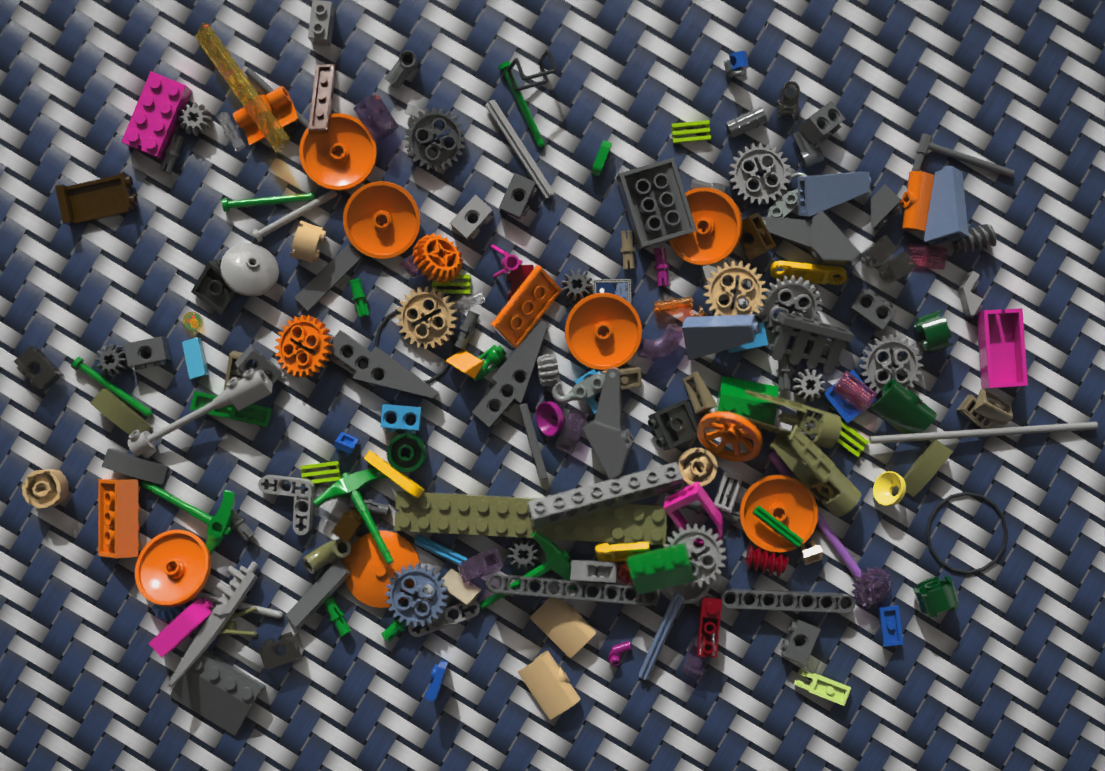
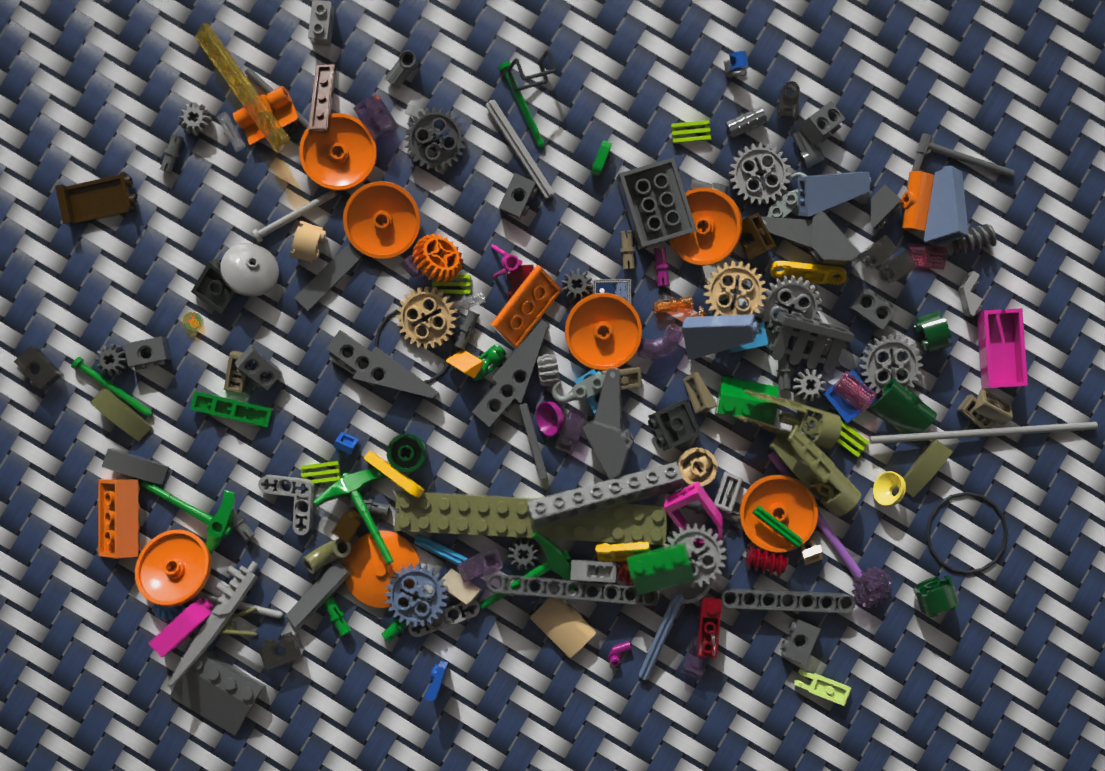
tan brick [22,469,69,508] -> none
dark pink piece [121,71,192,160] -> none
light grey bar [128,369,273,459] -> none
medium azure slope [182,337,209,379] -> none
green bar [222,193,315,212] -> none
orange gear [274,315,333,378] -> none
green axle [349,278,369,317] -> none
dark azure brick [380,404,423,434] -> none
light grey brick [450,195,493,240] -> none
tan panel [518,650,581,719] -> none
orange wheel [697,412,763,462] -> none
blue plate [878,605,903,647] -> none

